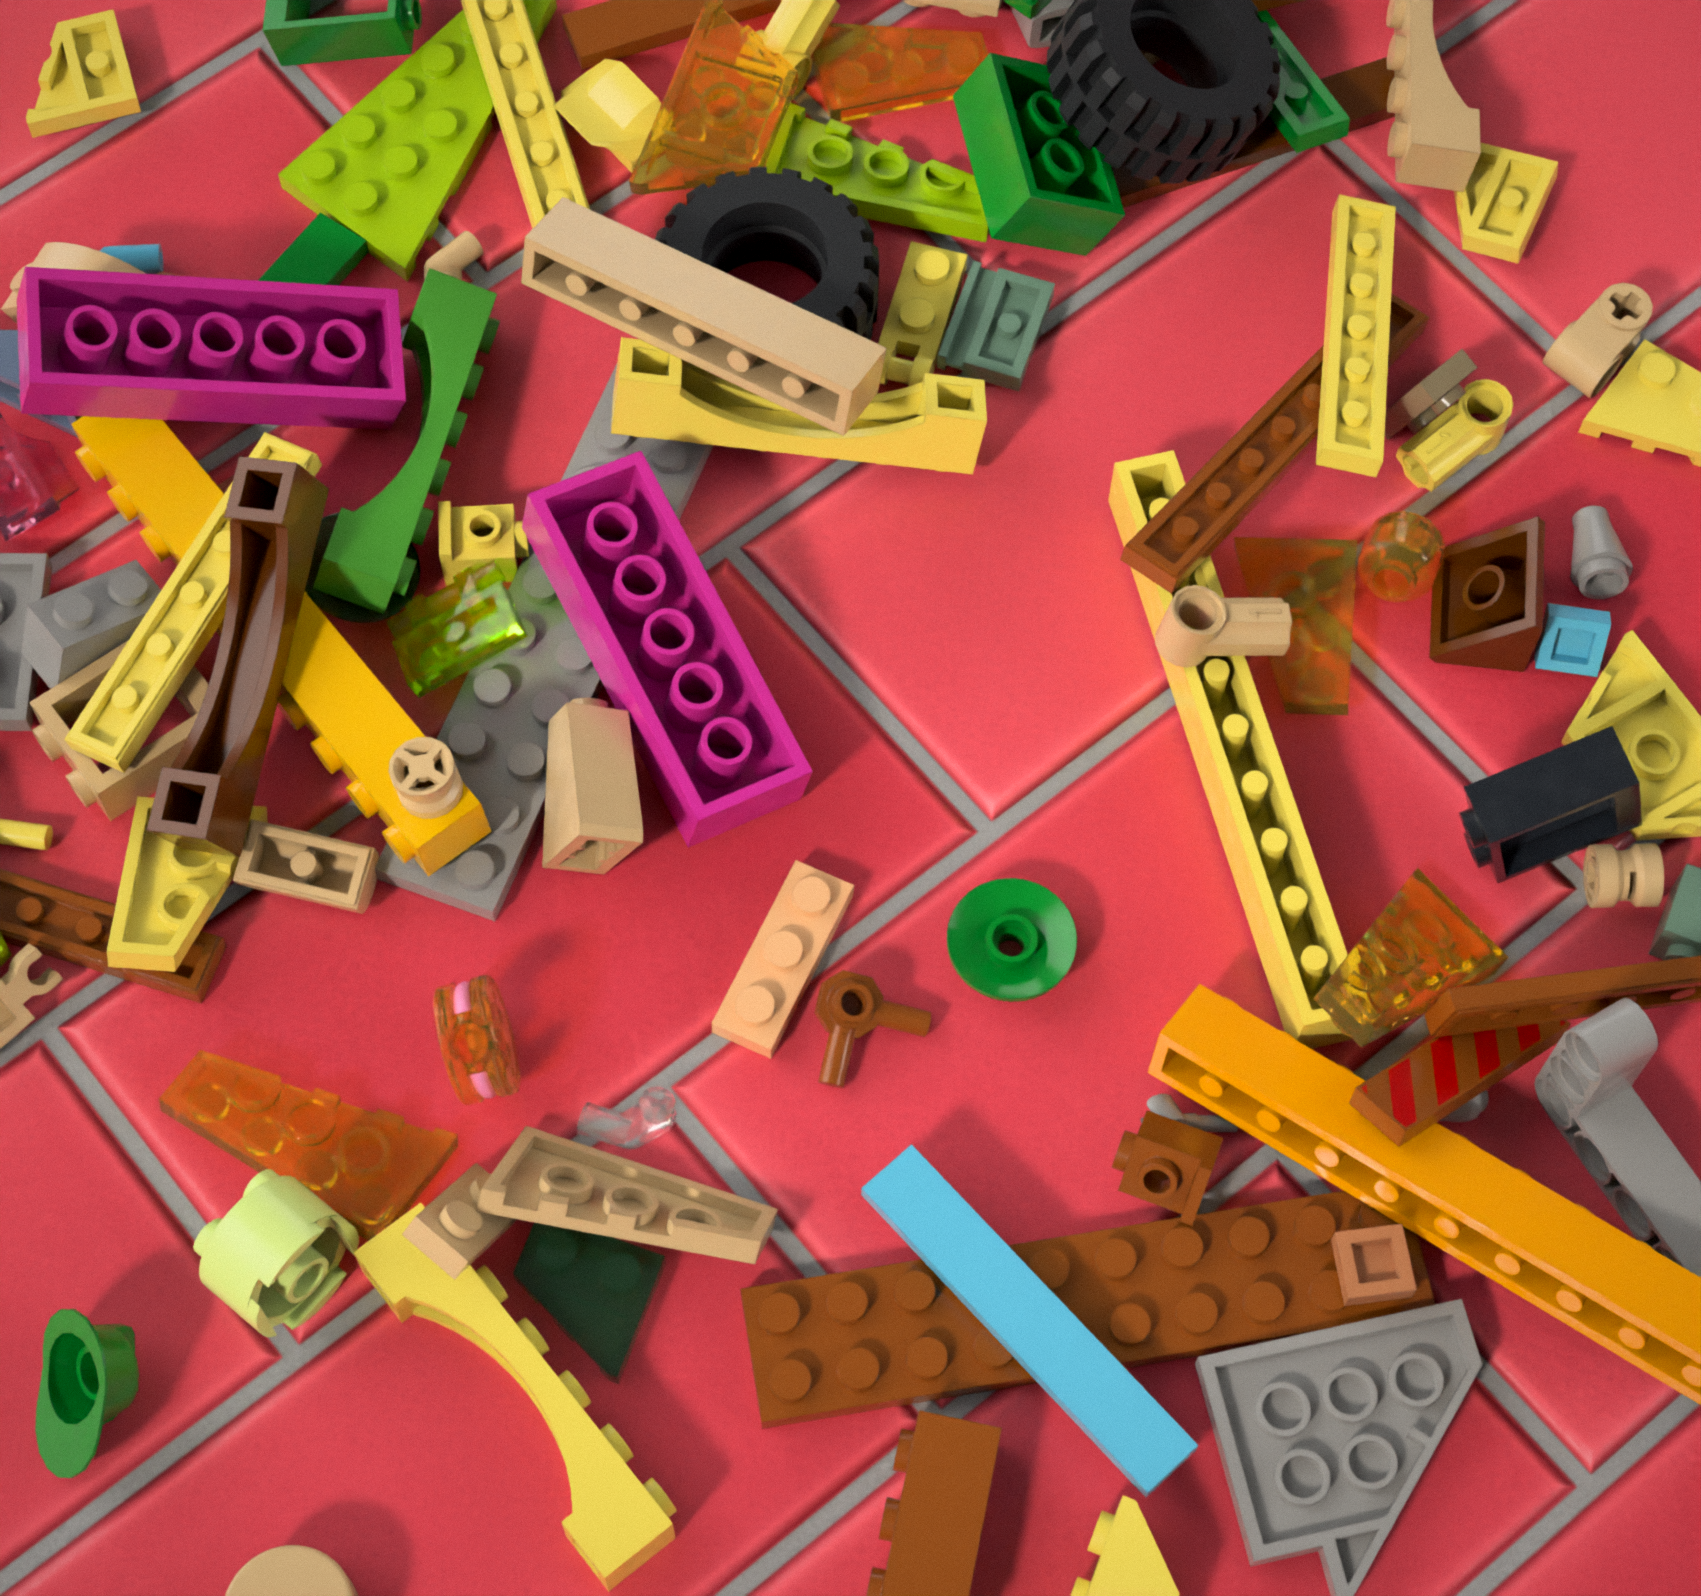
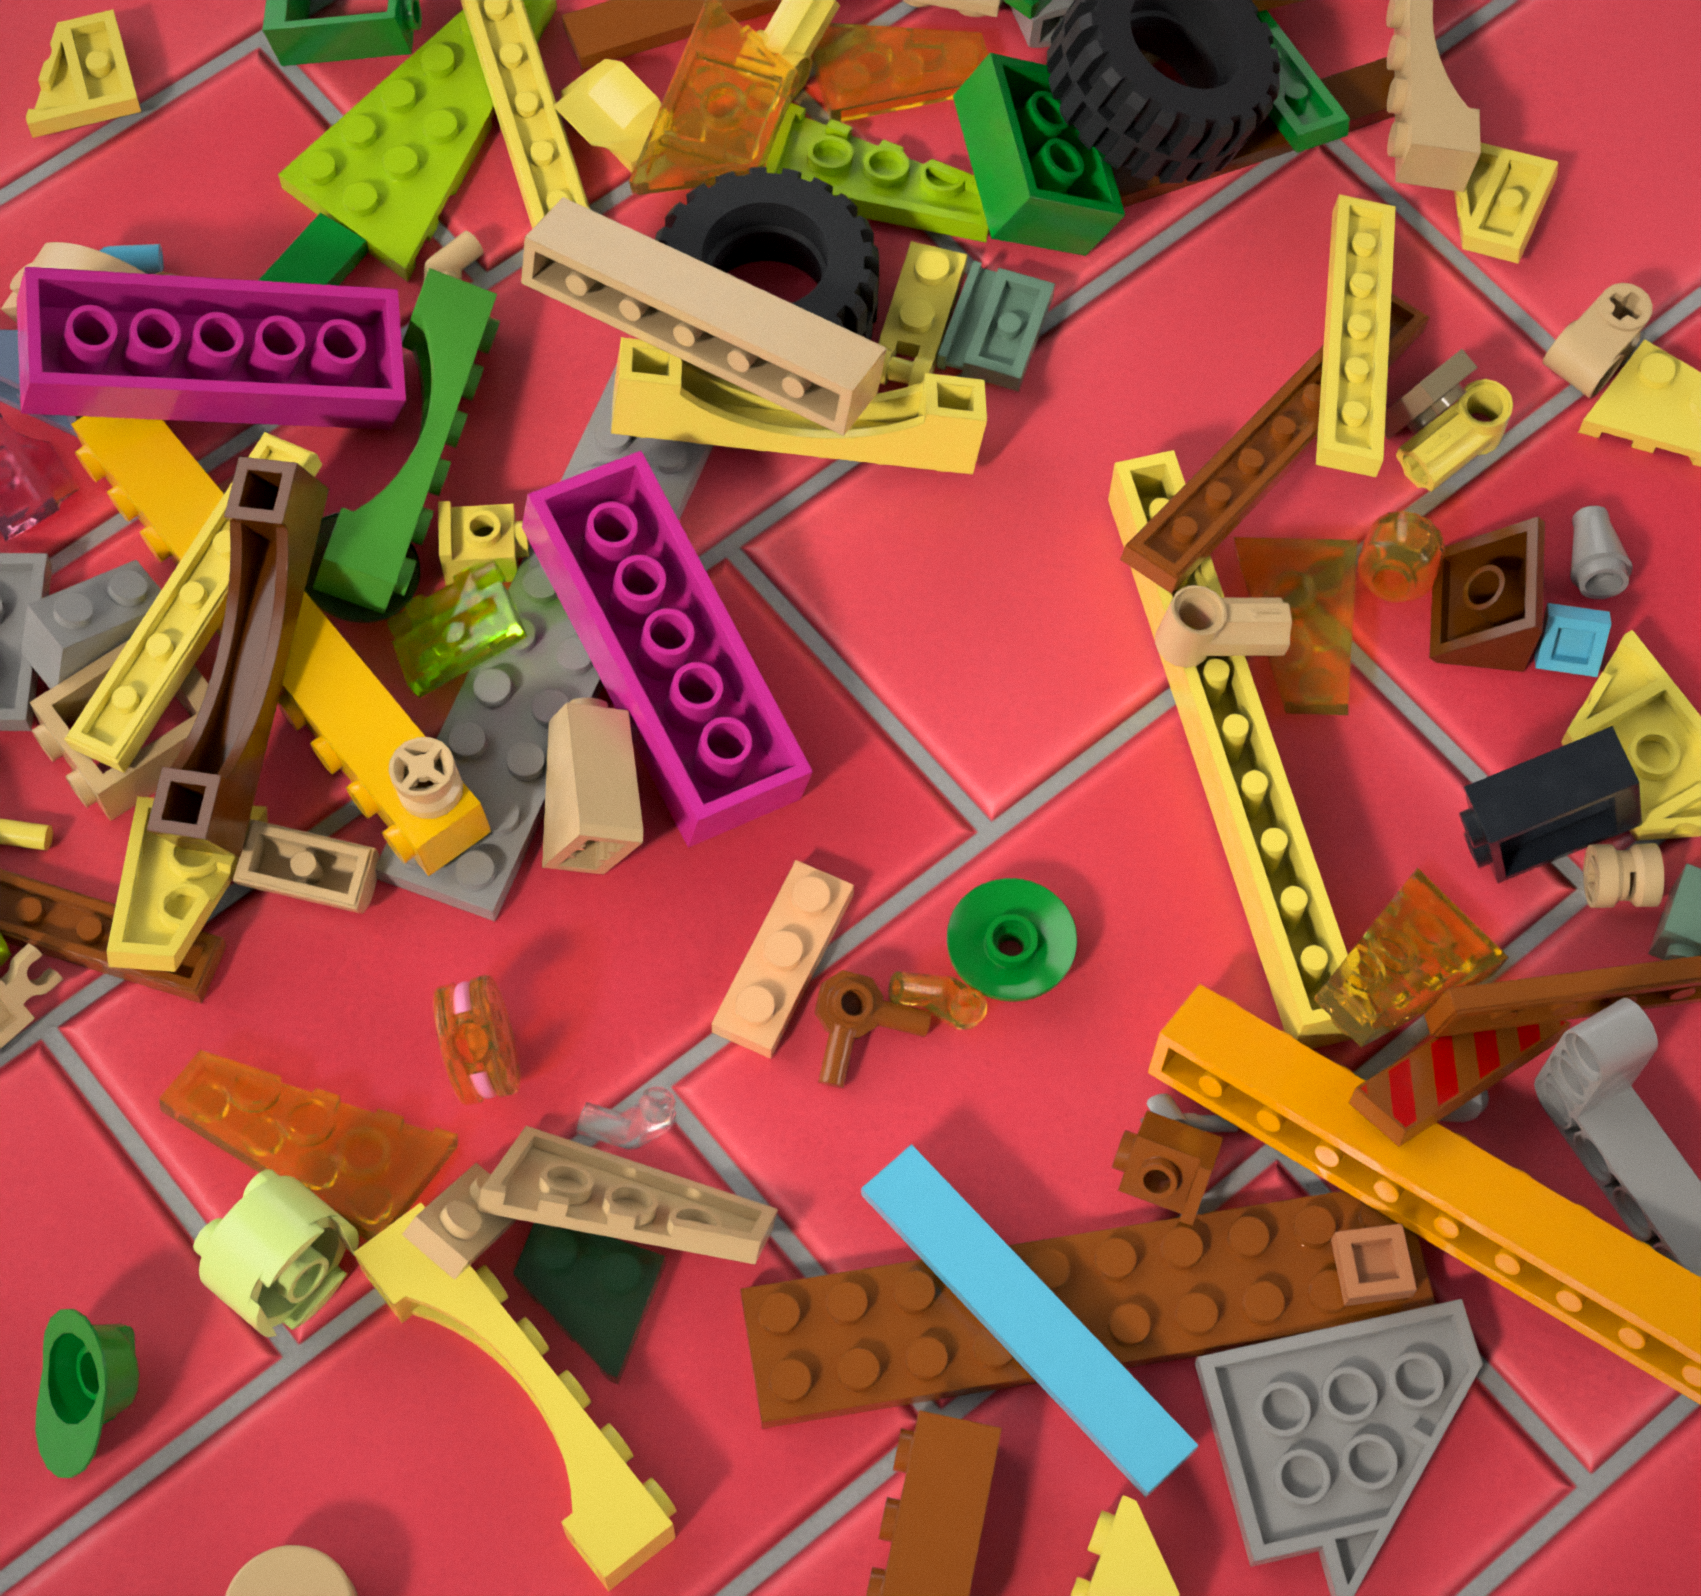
none -> clear yellow arm [888,971,988,1030]

